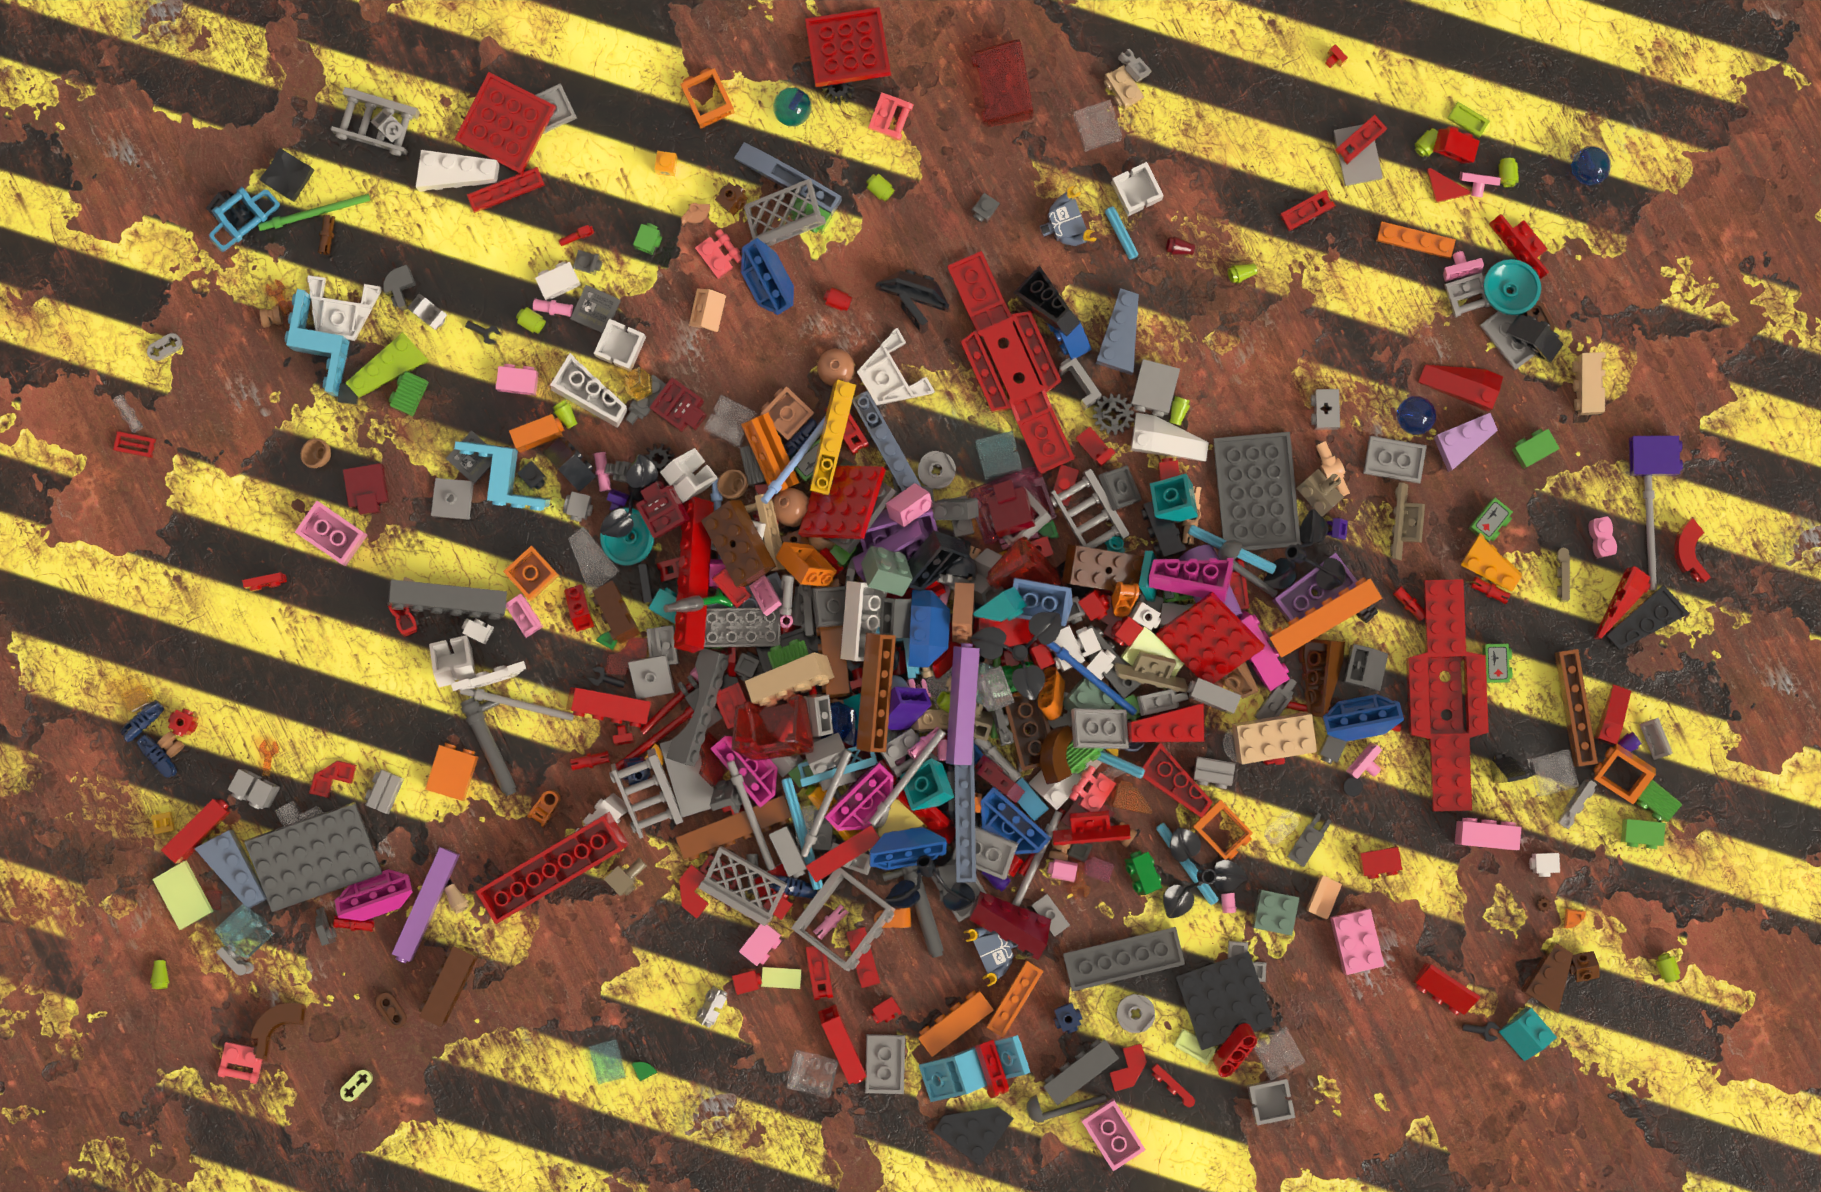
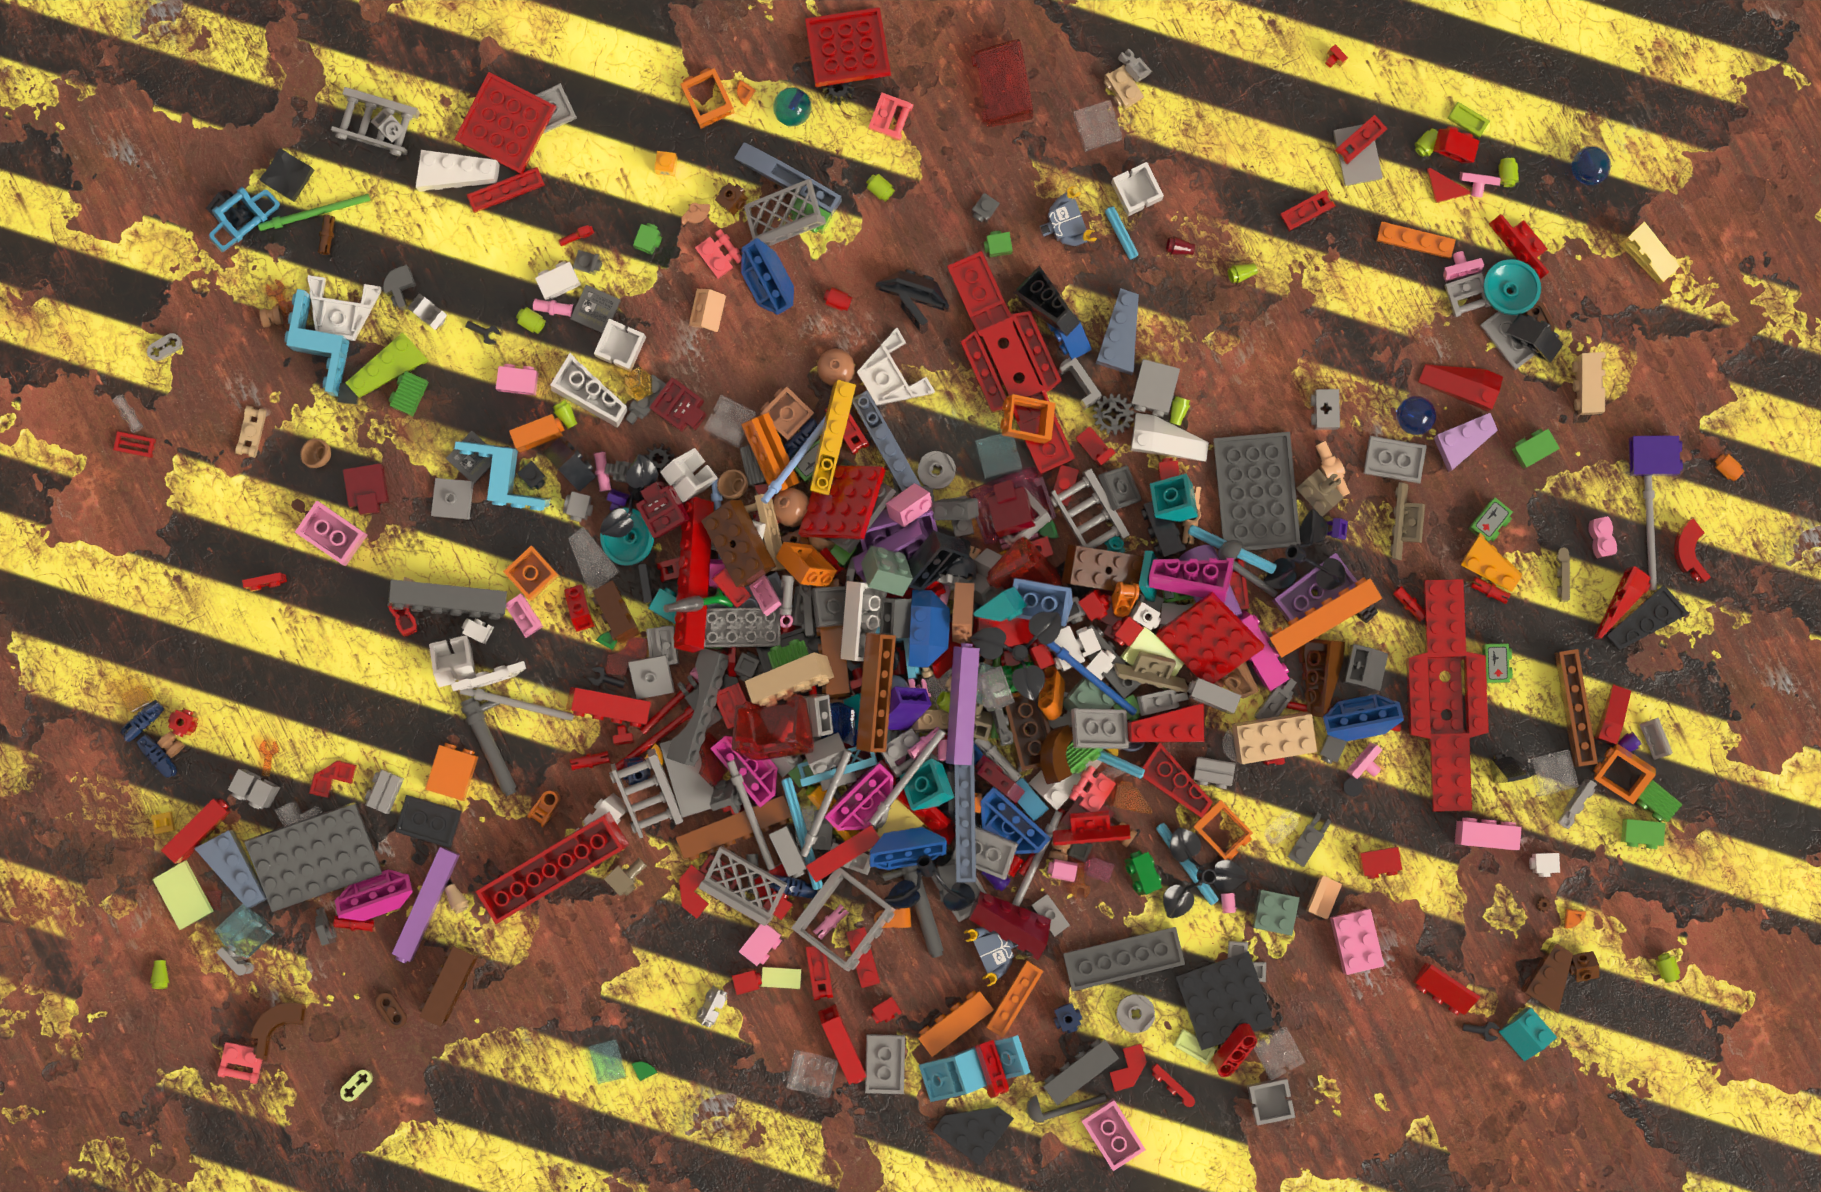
none -> tan plate [236,405,266,458]
none -> black tile [395,795,462,848]
none -> orange tile [737,80,756,107]
none -> bright green brick [984,231,1013,258]
none -> orange window [1000,394,1055,444]
none -> light yellow wedge [1620,222,1680,285]
none -> orange brick [1715,453,1744,482]

